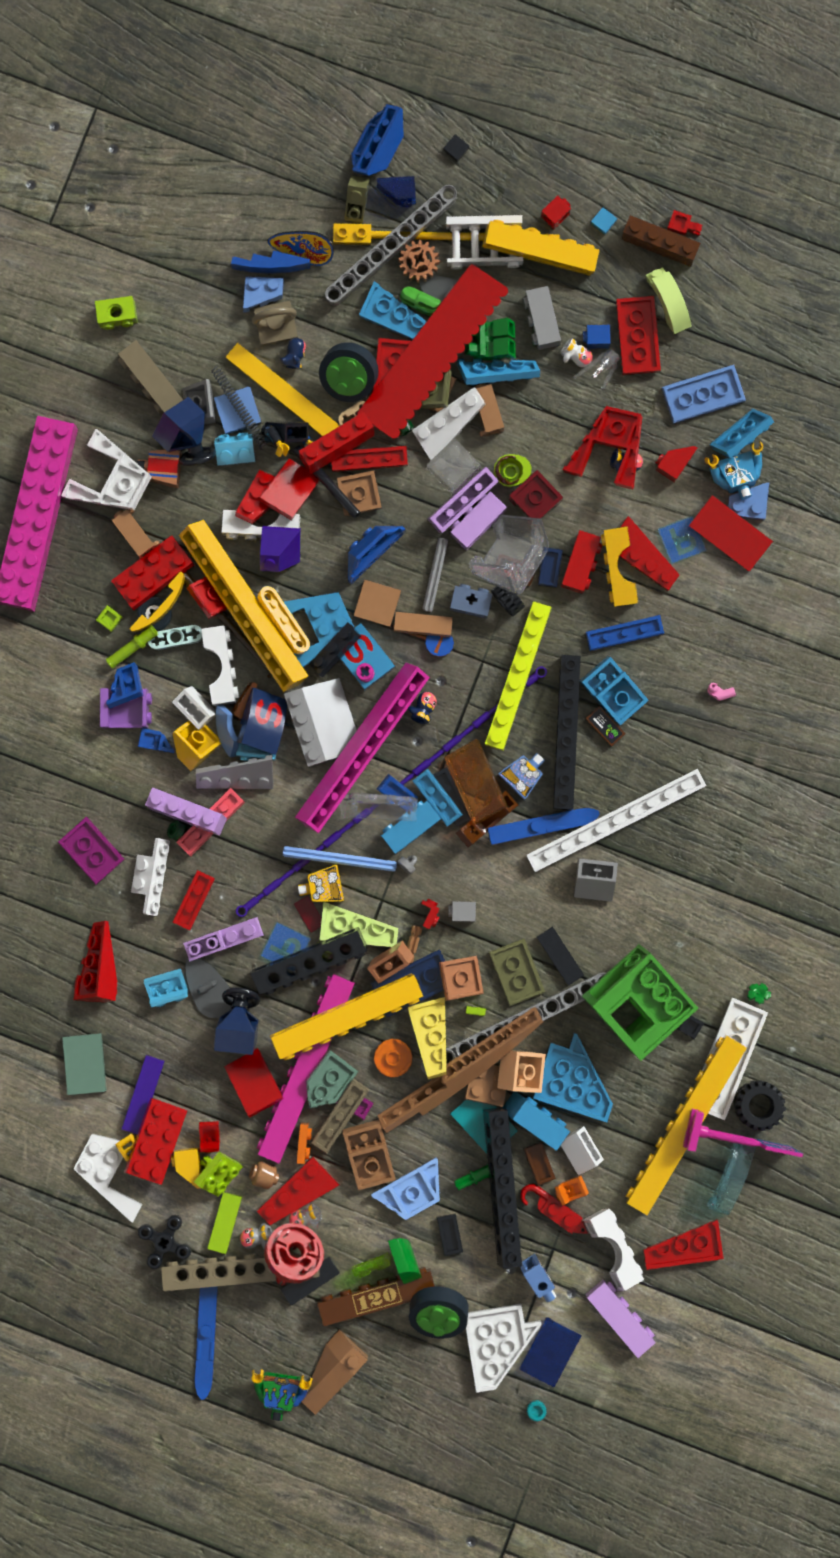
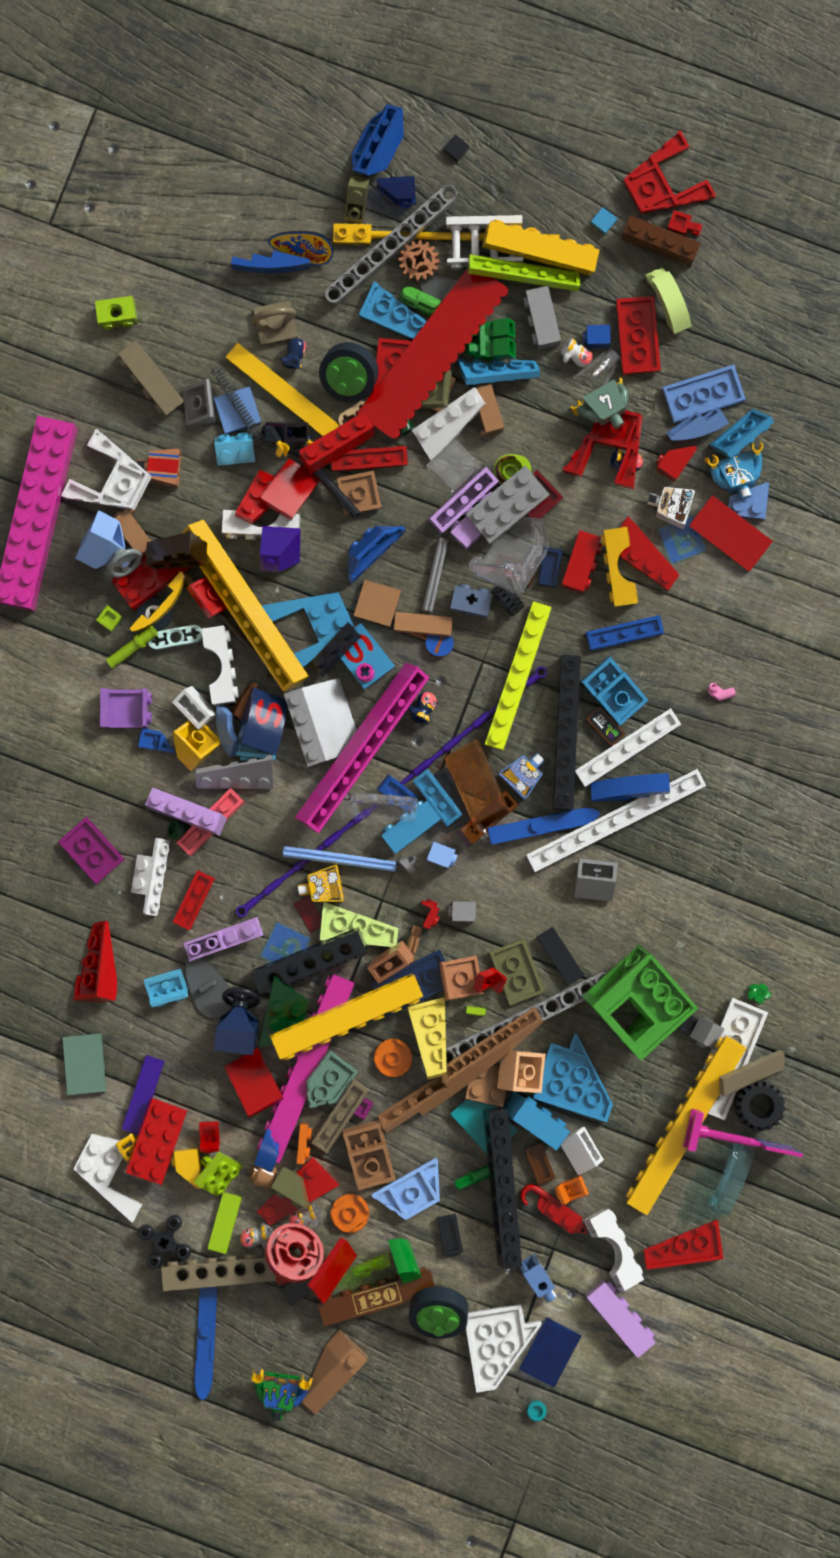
blue wing [106,662,144,709] -> none
dark blue piece [152,397,216,466] -> none
medium blue wing [243,277,284,312] -> none
yellow plate [257,586,310,655] -> none
red brick [541,196,571,230] -> none
none -> light blue piece [75,511,142,578]
none -> dark brown wedge [146,531,207,570]
none -> blue slope [254,1129,280,1172]
none -> dark green wing [258,977,308,1047]
none -> olive slope [271,1167,309,1209]
none -> red tile [308,1237,357,1304]
none -> orange tile [331,1193,369,1233]
none -> light blue brick [427,842,458,869]
none -> light grey plate [466,466,550,544]
none -> lime plate [468,254,580,291]
none -> red bracket [473,967,507,994]
none -> sand green torso [570,378,628,429]
none -> white plate [575,708,681,787]
none -> blue slope [590,773,670,802]
none -> red wing [623,130,716,214]
none -> torso [647,487,695,529]
none -> medium blue slope [666,407,729,440]
none -> light grey brick [690,1016,725,1049]
none -> dark tan tile [719,1050,785,1096]

